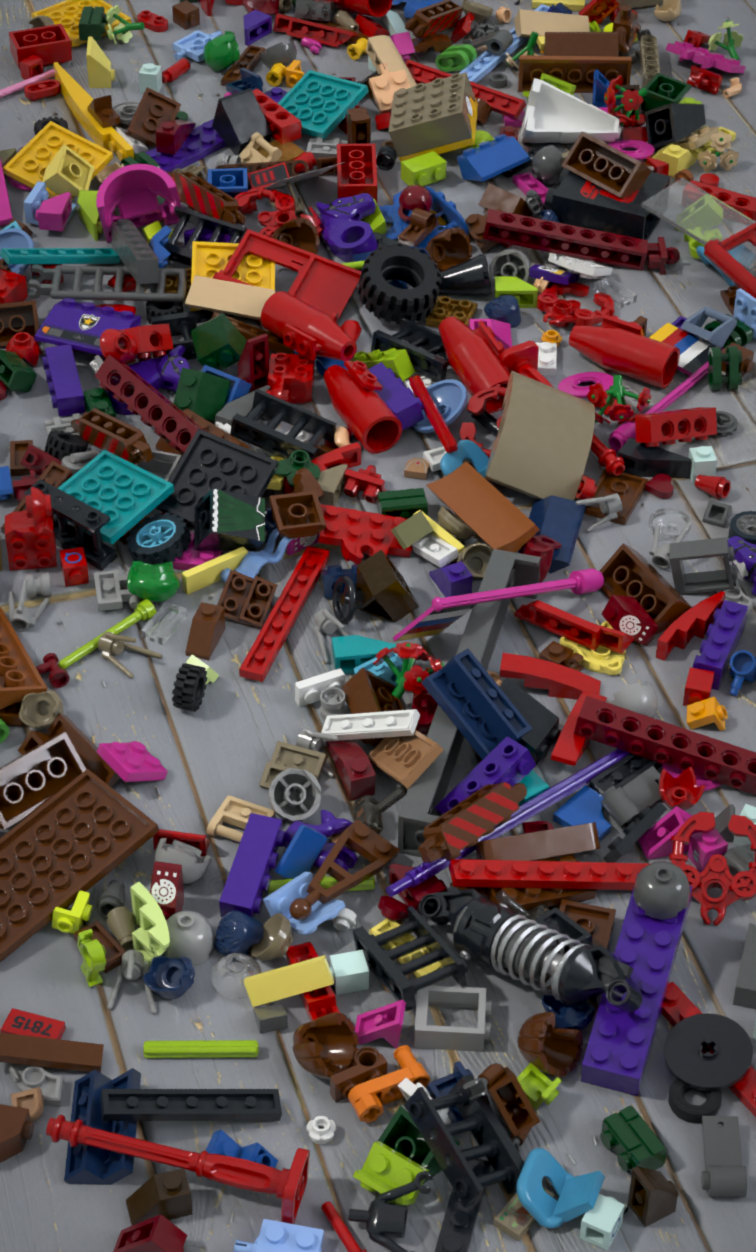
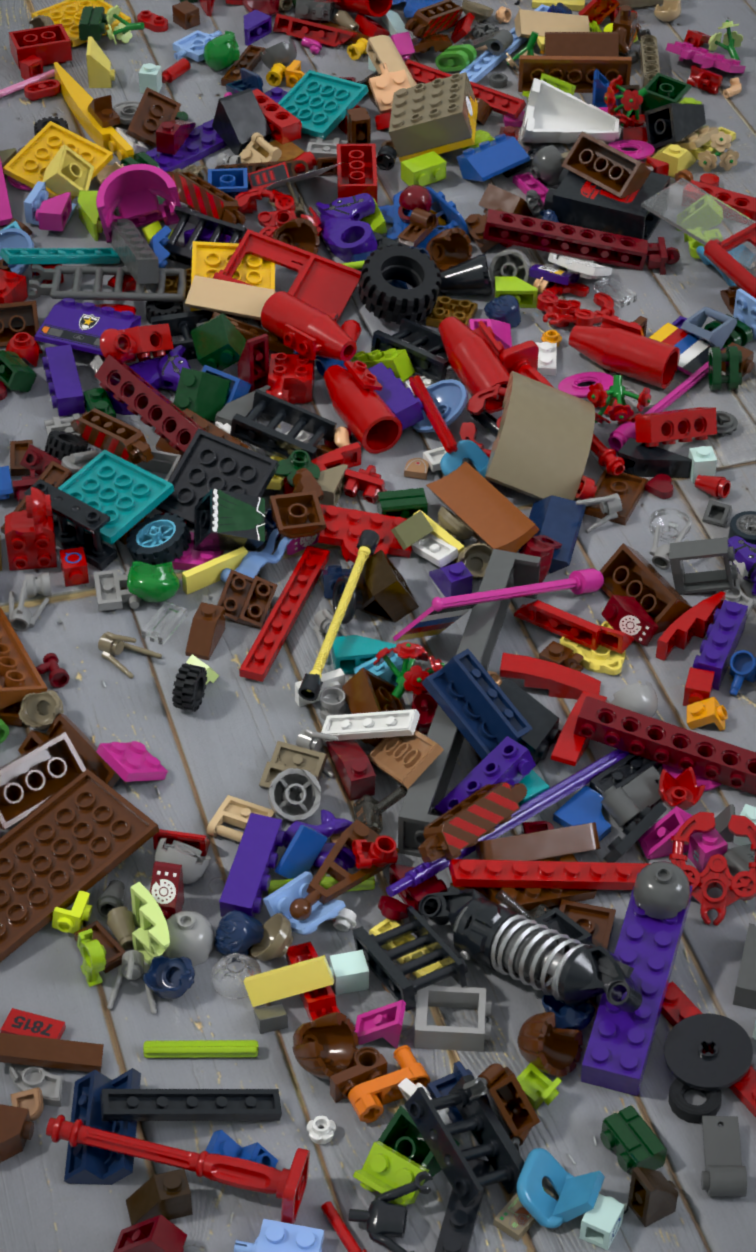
lime piece [58,599,157,669] -> none
none -> light yellow hose [298,530,380,701]
none -> red plate [352,835,398,869]

